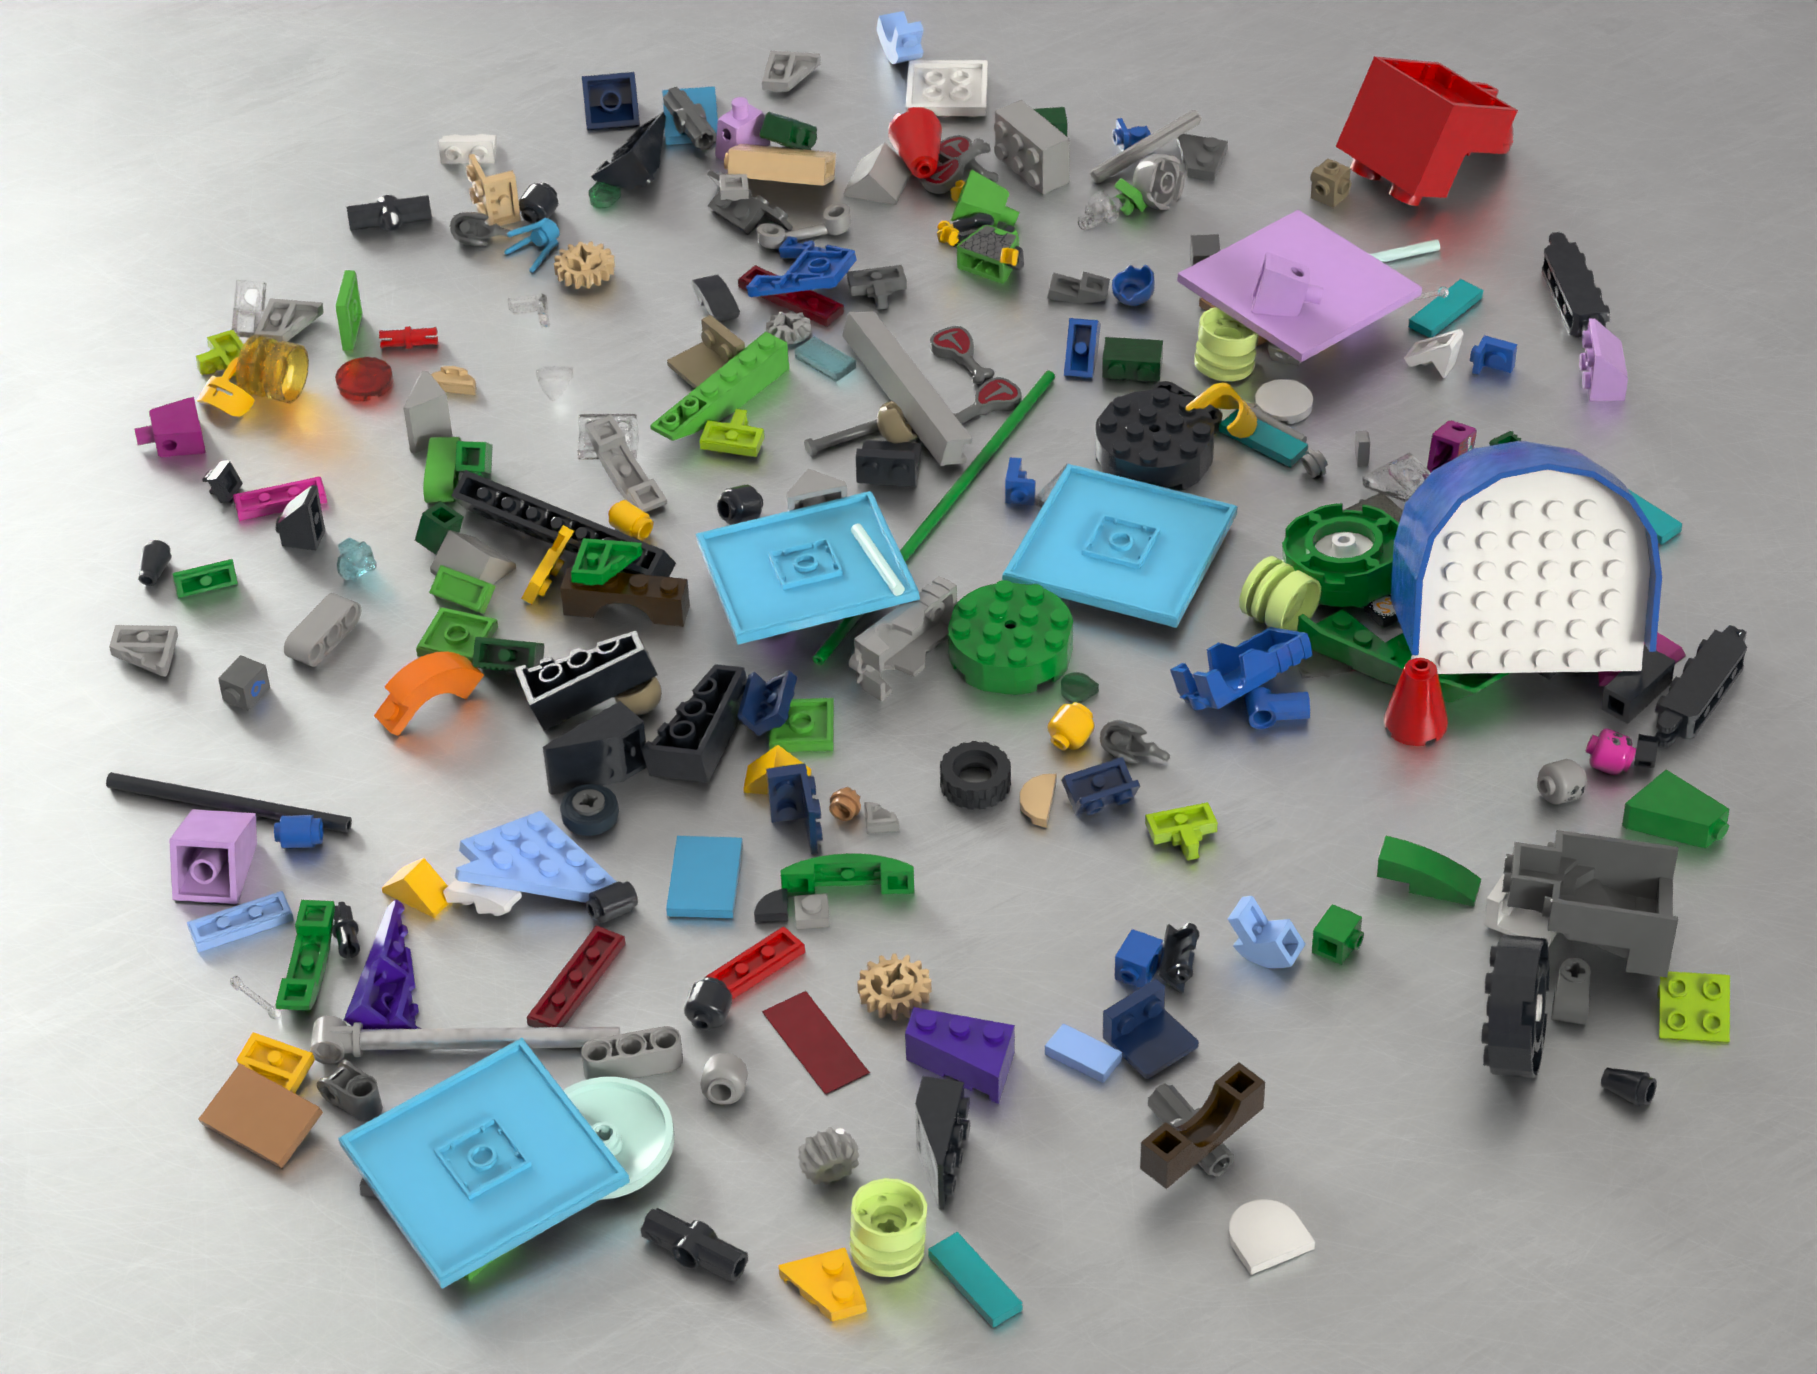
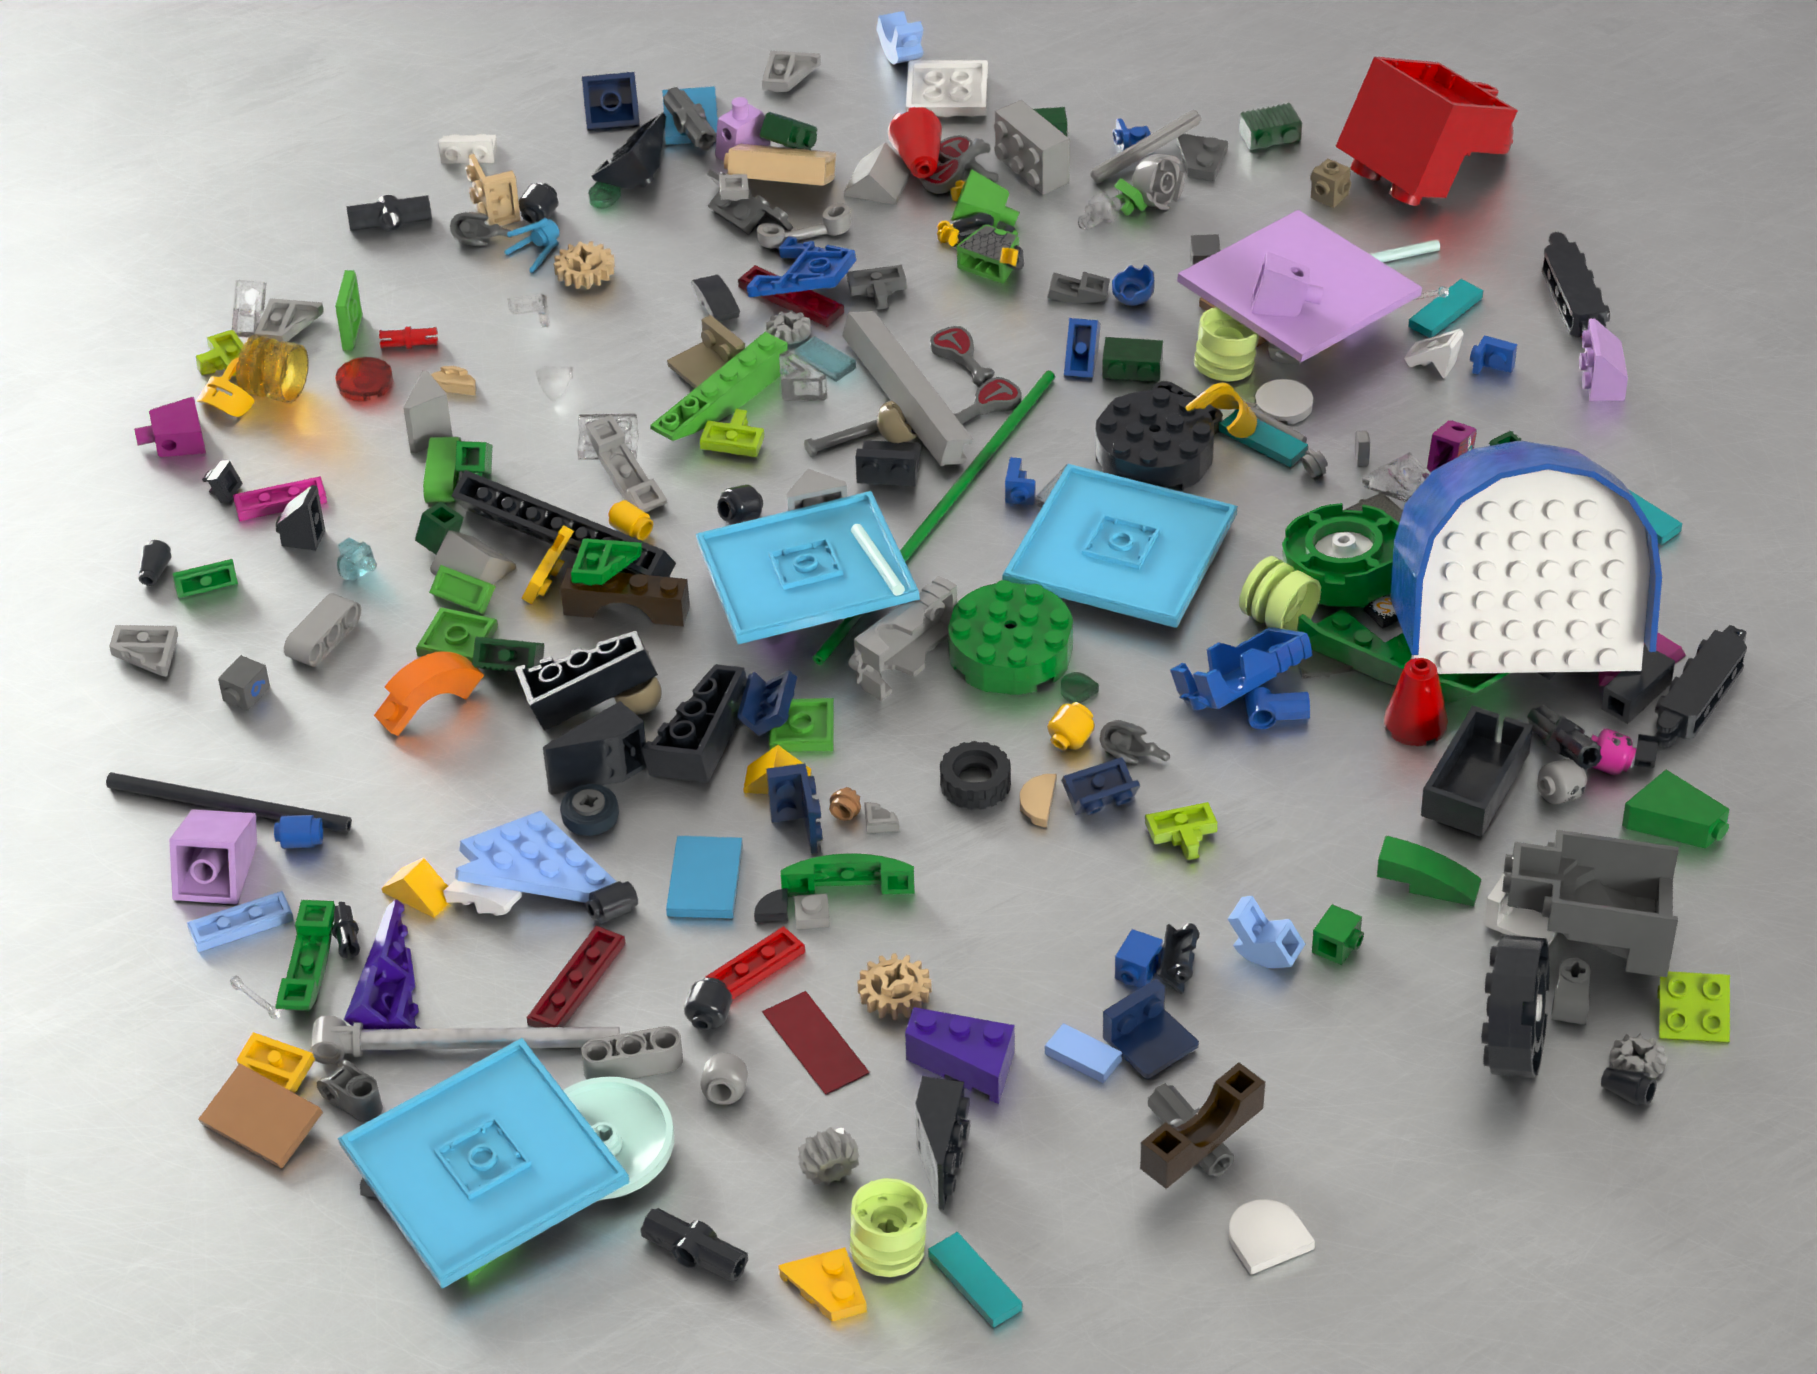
none -> clear slope [779,350,827,401]
none -> dark green brick [1239,102,1302,150]
none -> black piece [1421,705,1533,837]
none -> black piece [1527,704,1602,770]
none -> light grey gear [1610,1033,1667,1078]

